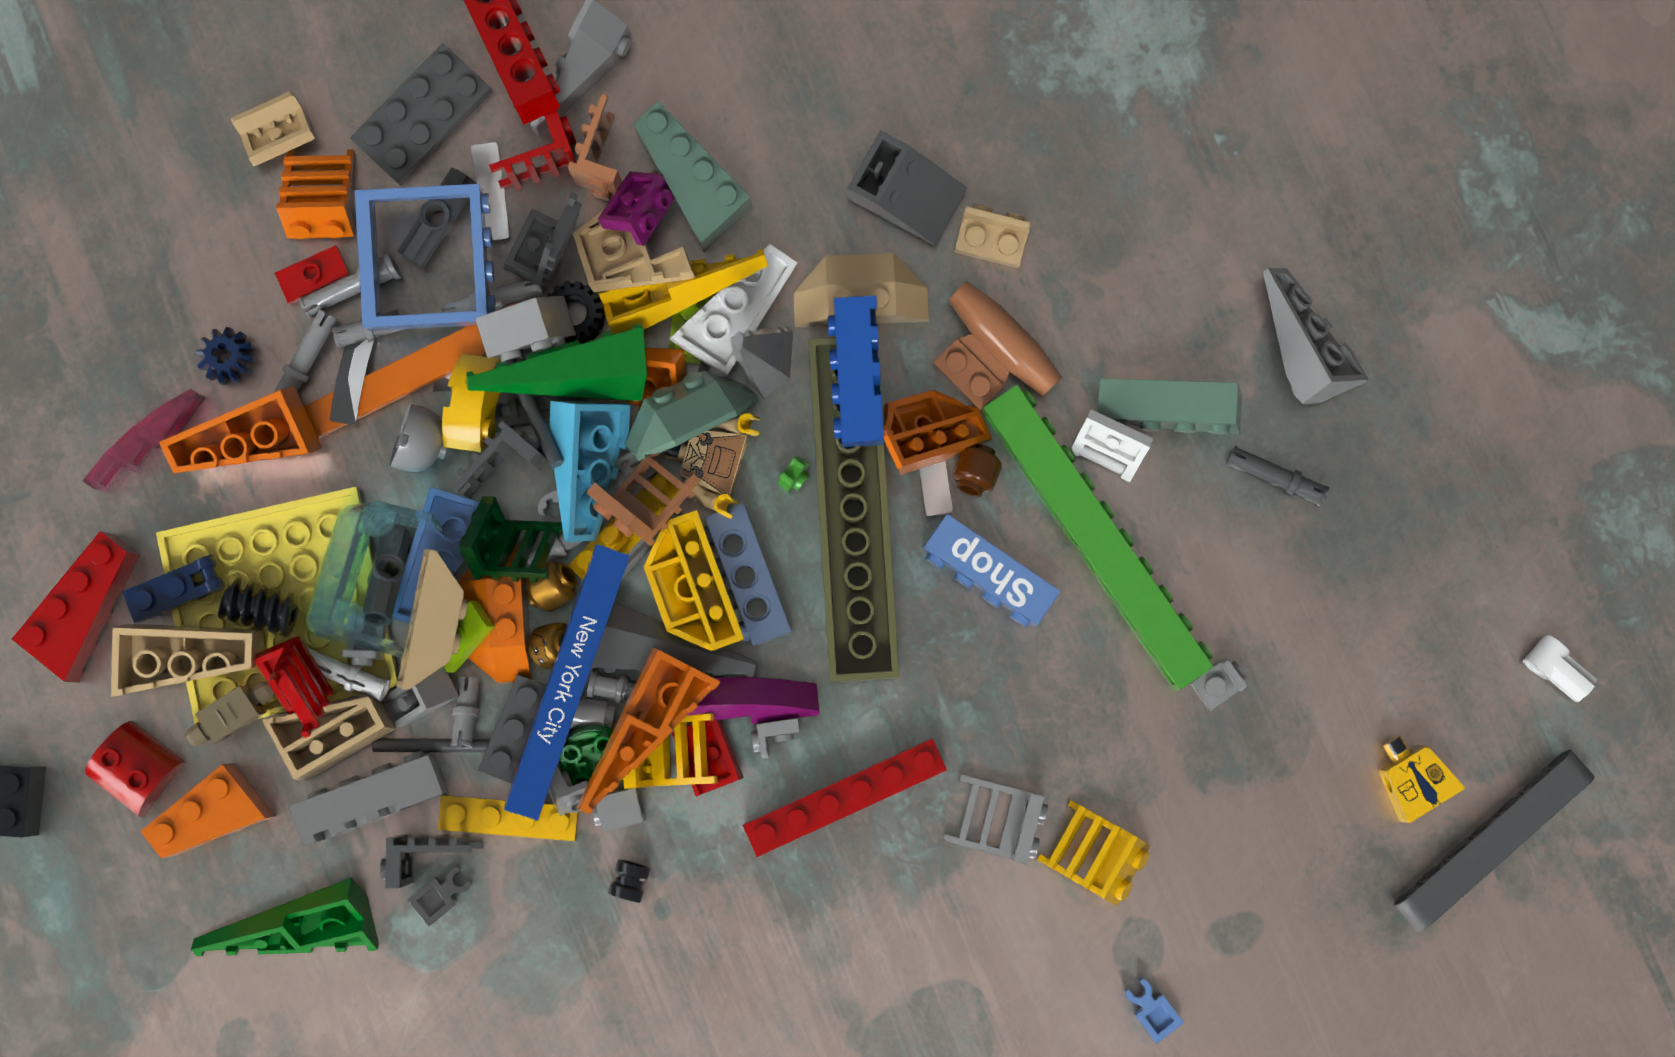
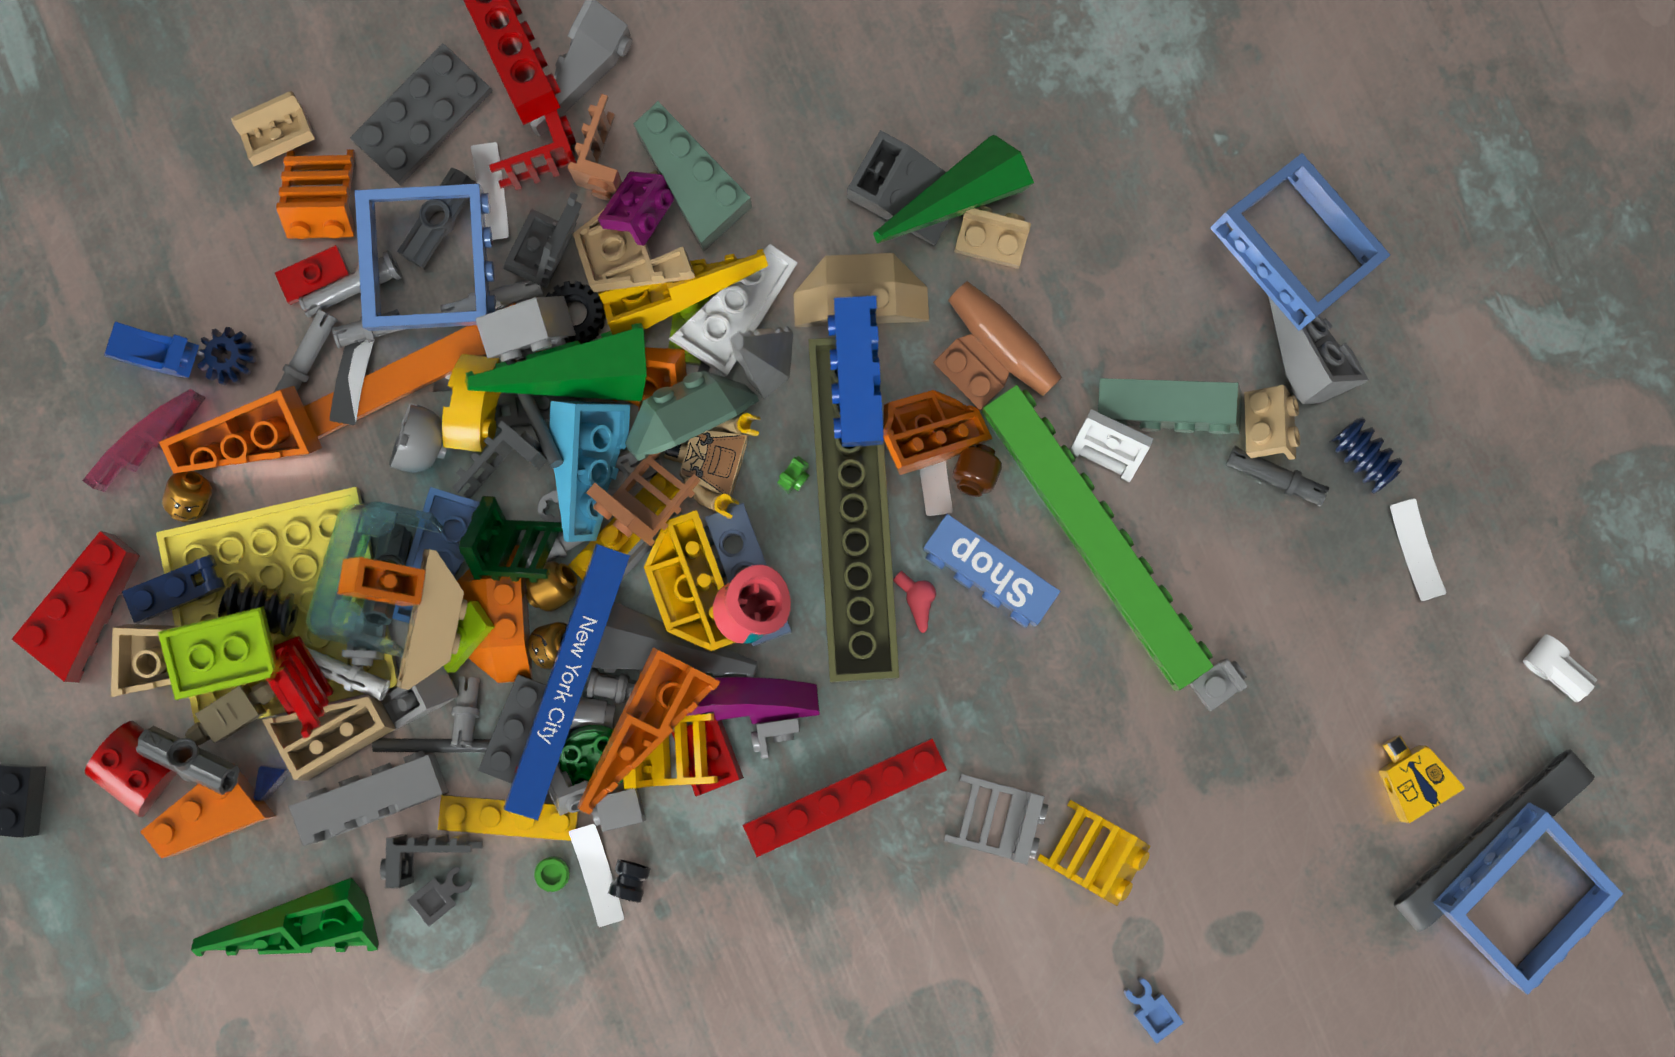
none -> blue arch [104,322,199,378]
none -> dark grey piece [136,726,240,795]
none -> lime tile [158,607,277,700]
none -> pearl gold head [162,471,212,522]
none -> clear blue slope [254,765,291,801]
none -> orange brick [338,557,426,606]
none -> bright green tile [534,856,570,892]
none -> white sticker [569,824,624,927]
none -> coral hat [713,565,791,644]
none -> green wedge [873,134,1034,244]
none -> coral animal [893,571,937,633]
none -> medium blue window [1210,153,1390,331]
none -> tan bracket [1244,385,1301,460]
none -> dark blue piece [1329,417,1402,494]
none -> white sticker [1390,498,1447,601]
none -> medium blue window [1433,803,1623,995]

